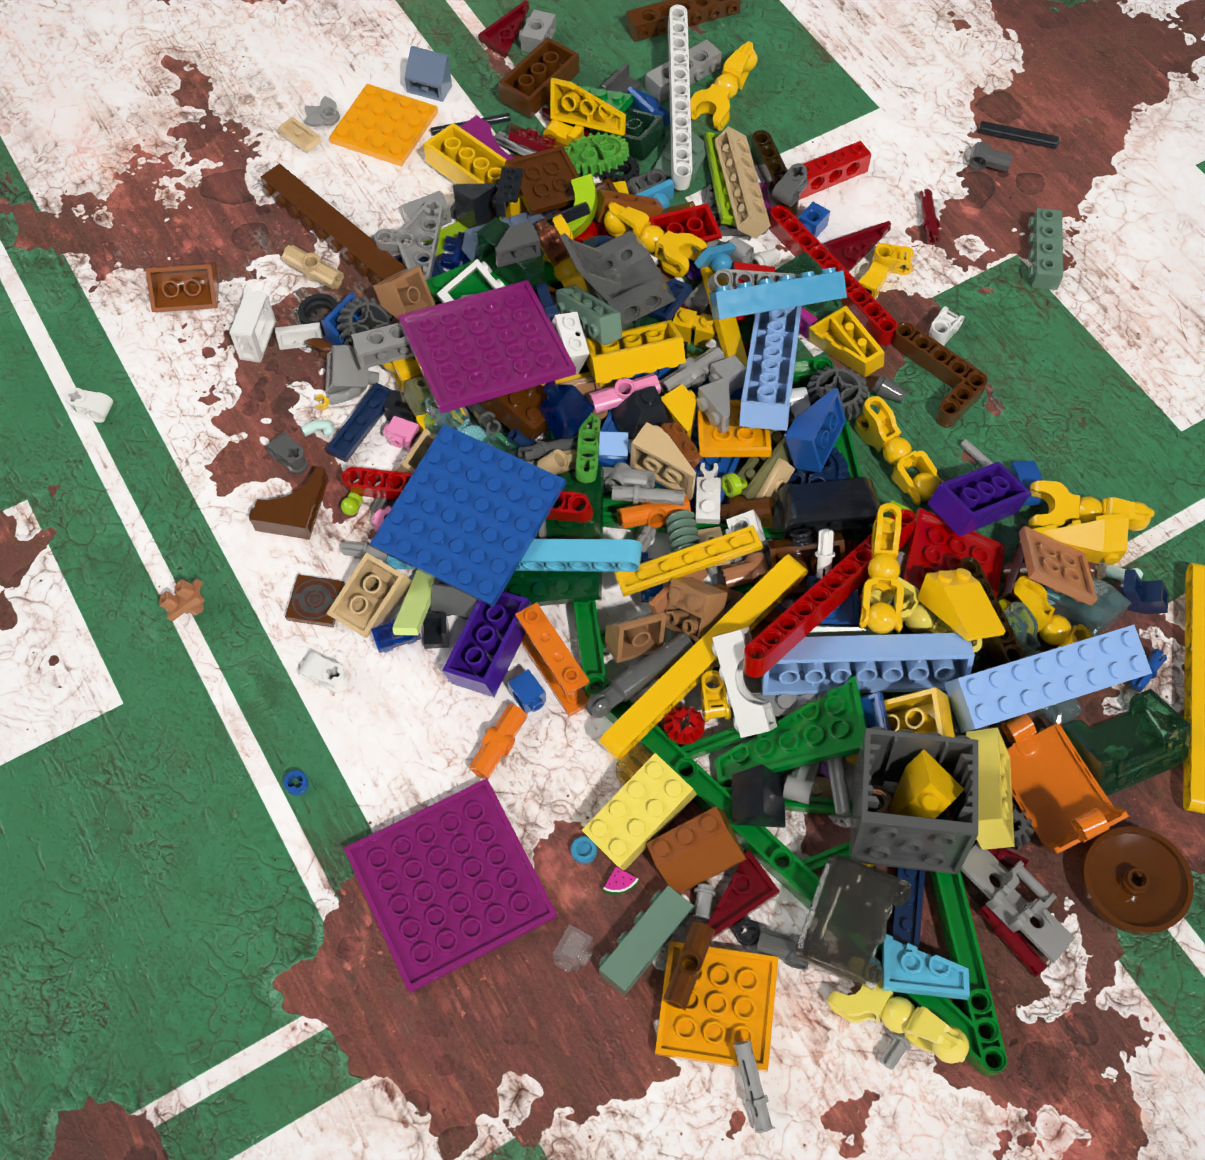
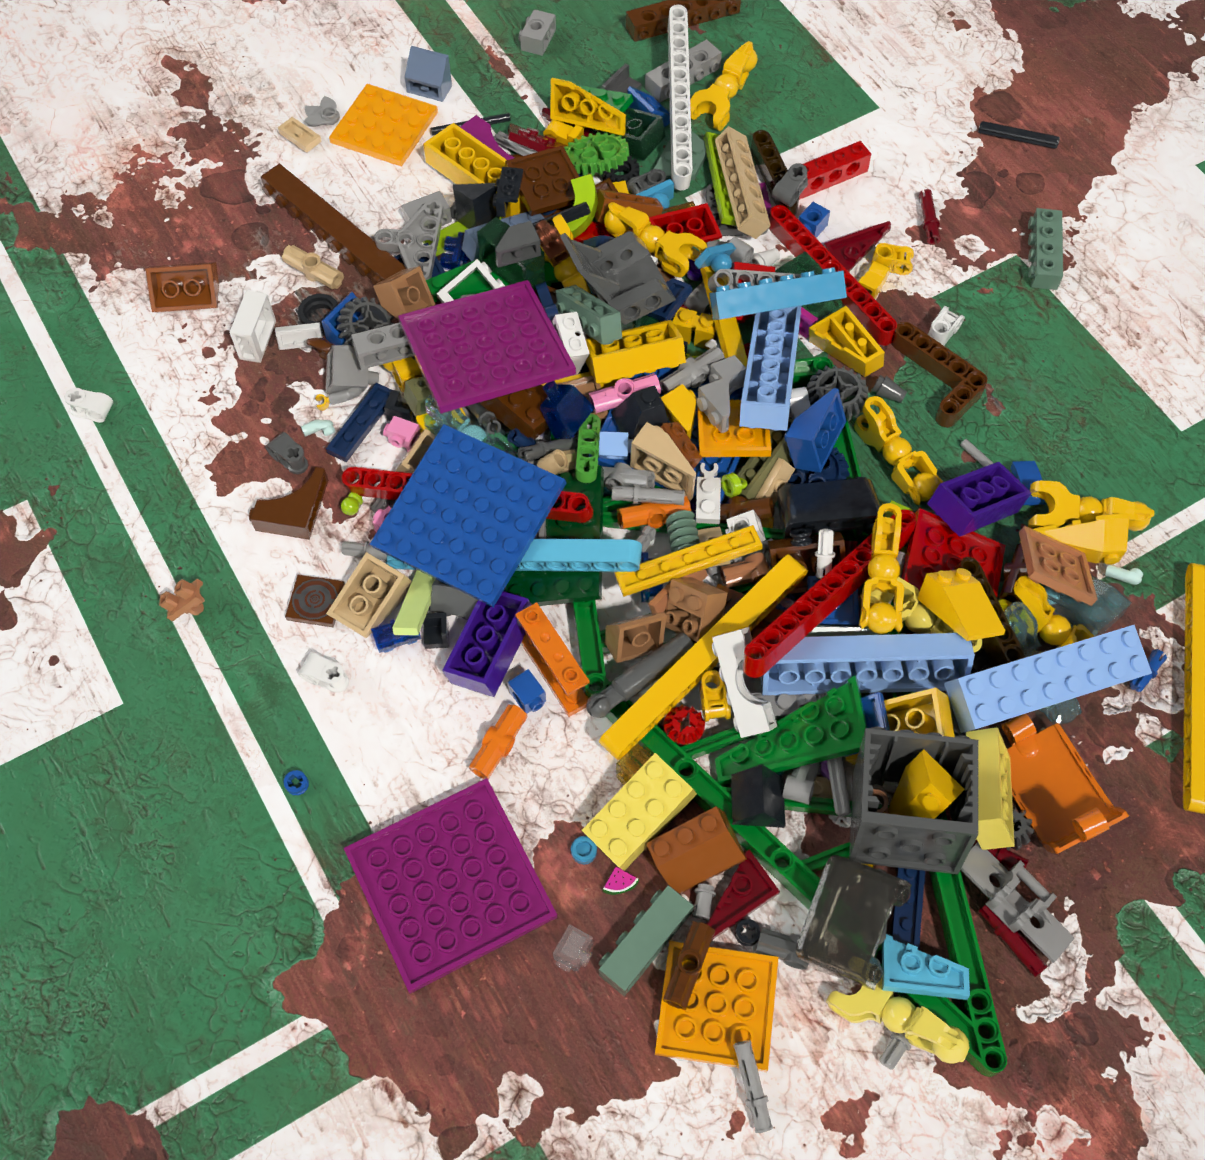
dark red wing [478,0,529,58] -> none
reddish brown brick [498,37,579,118] -> none
dark grey piece [969,142,1013,172] -> none
clear green windscreen [1063,689,1191,796] -> none
reddish brown dish [1081,826,1194,935] -> none
dark blue brick [1120,569,1169,614] -> none

